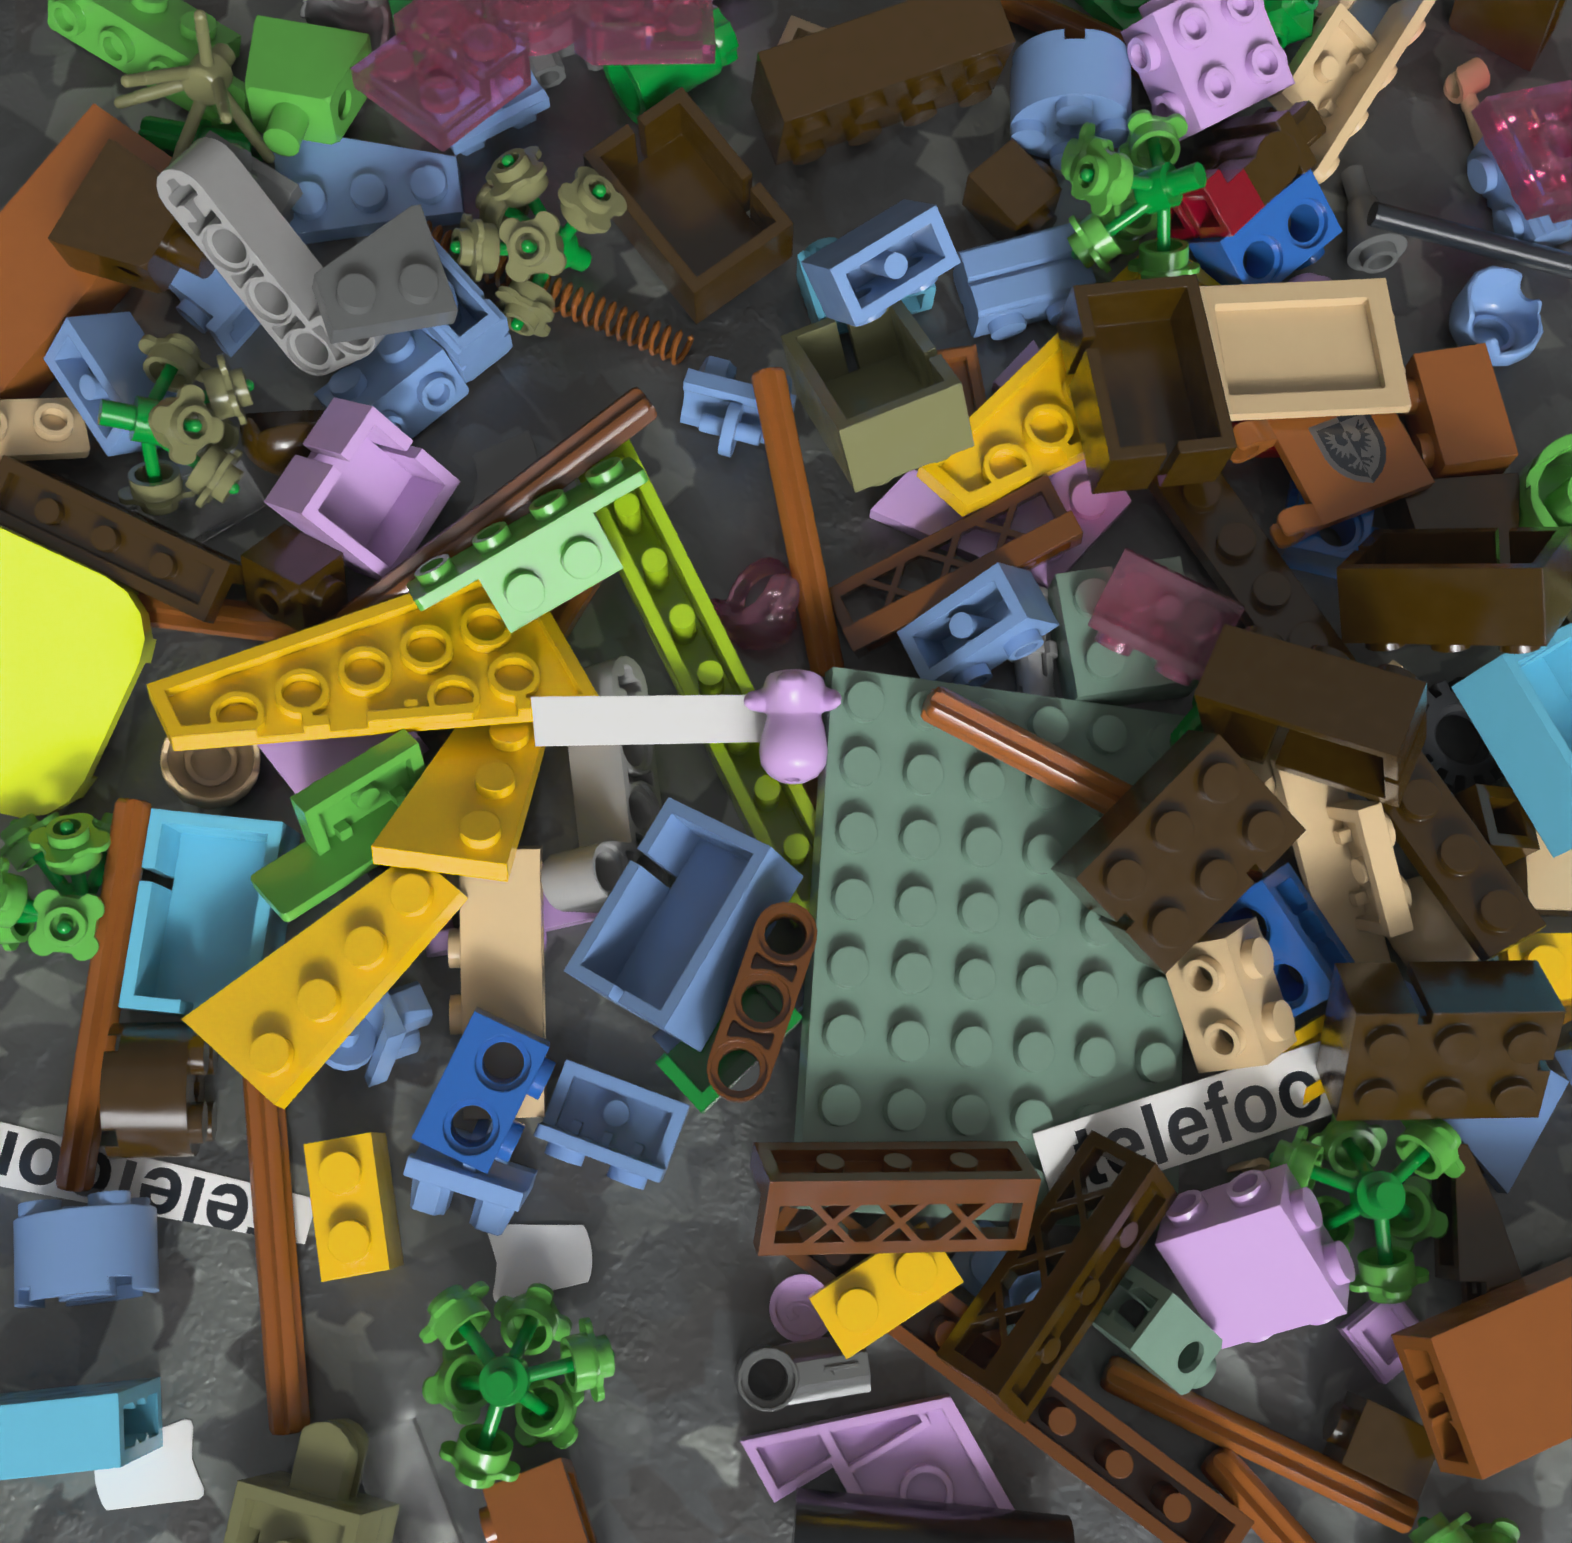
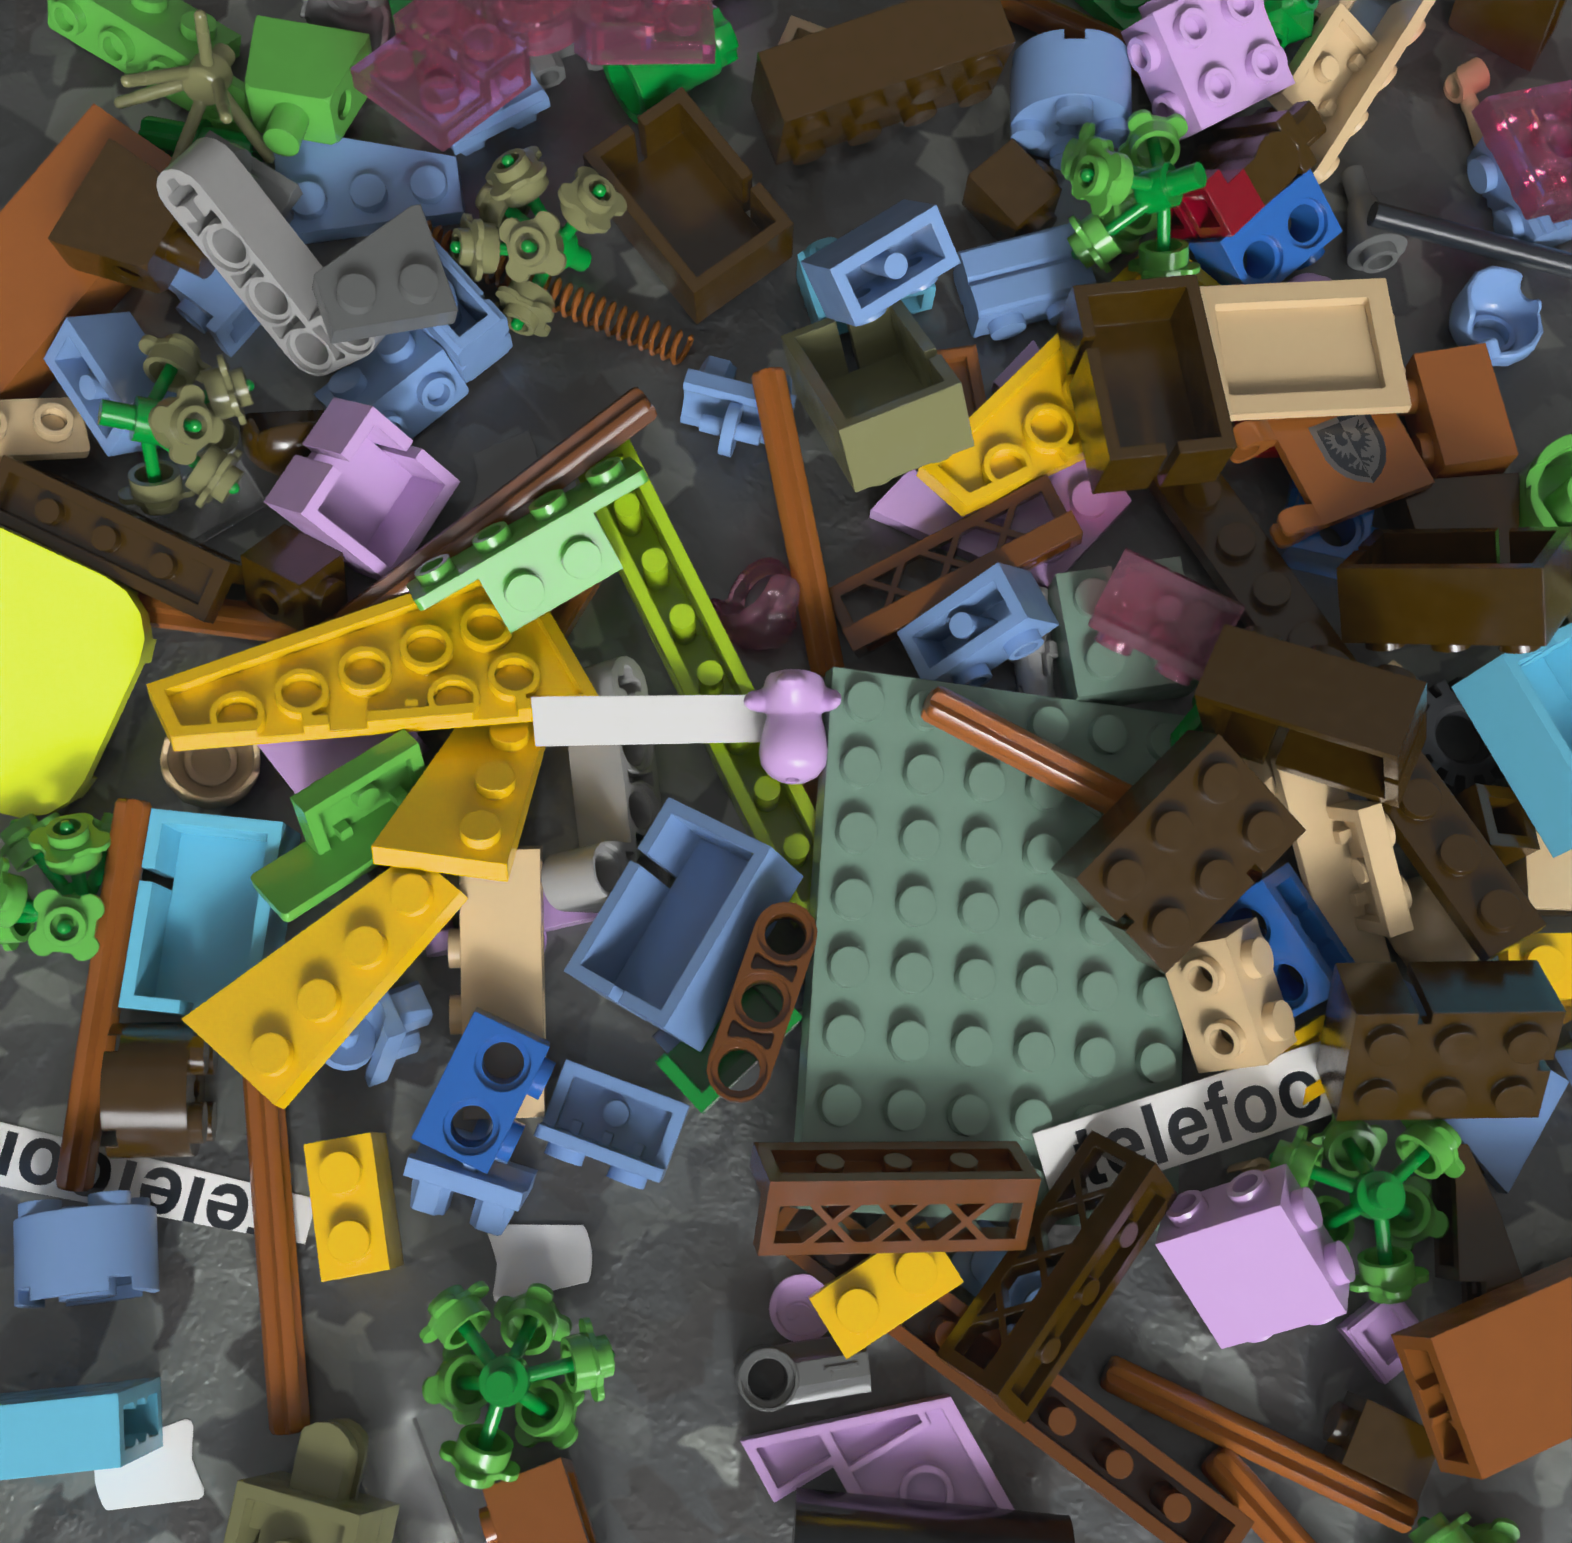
sand green torso [1091,1265,1223,1395] -> none

